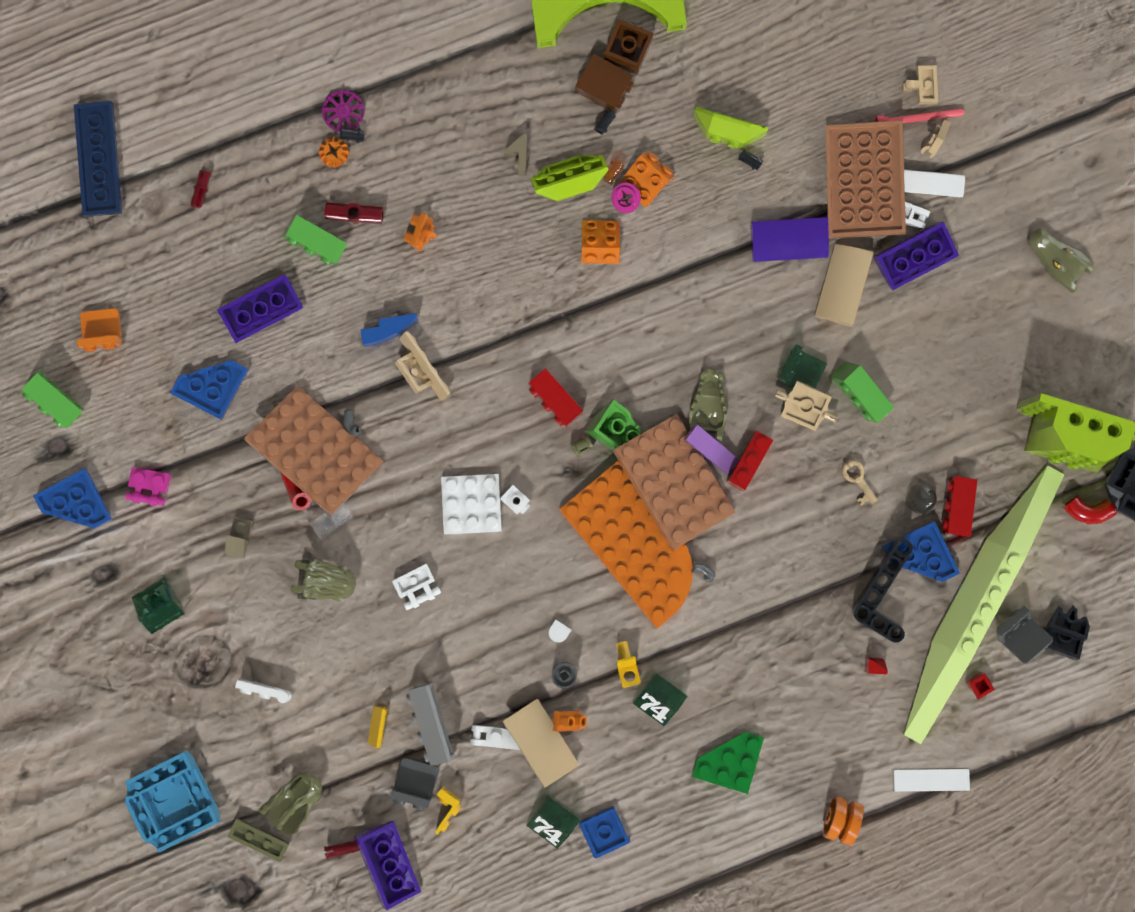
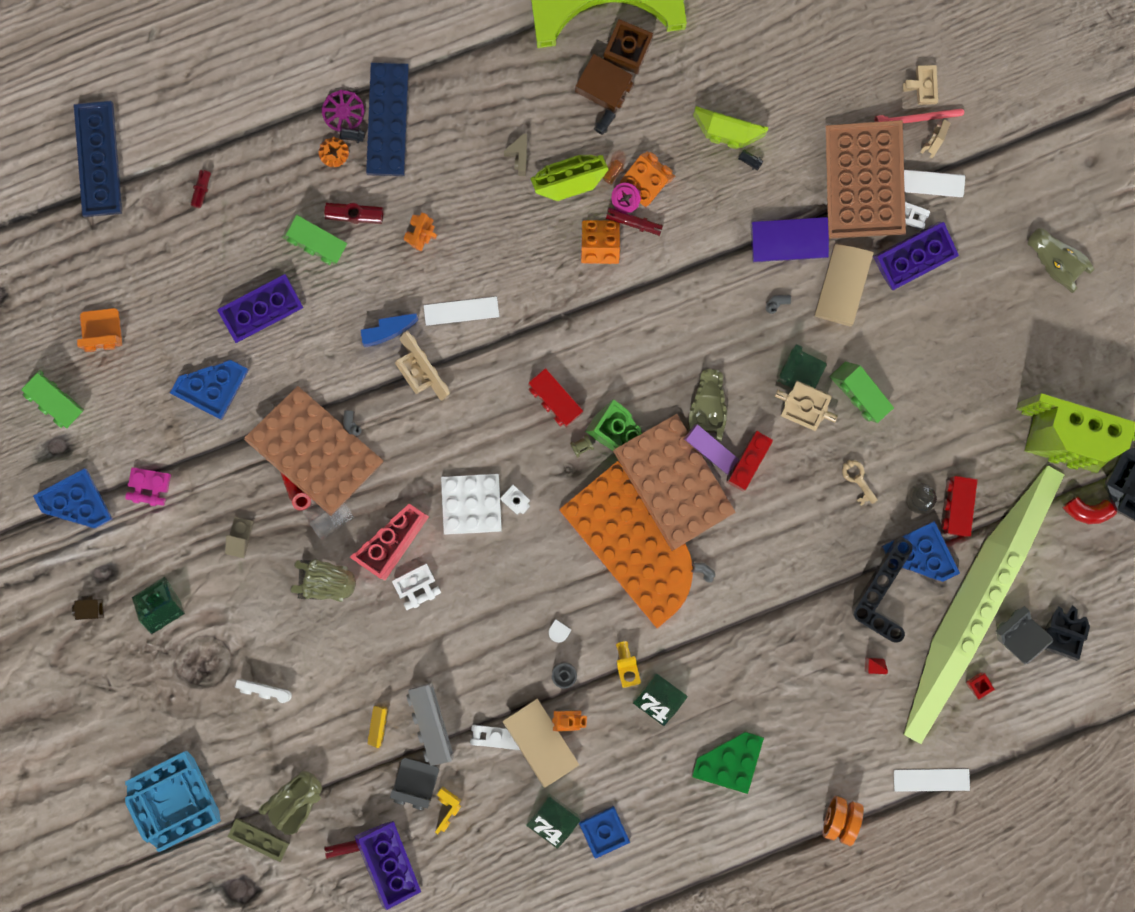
none -> dark brown brick [72,596,104,620]
none -> coral wedge [350,504,429,580]
none -> dark blue plate [366,63,409,176]
none -> white sticker [424,297,499,326]
none -> dark red pin [606,207,663,237]
none -> dark grey arm [765,295,791,314]

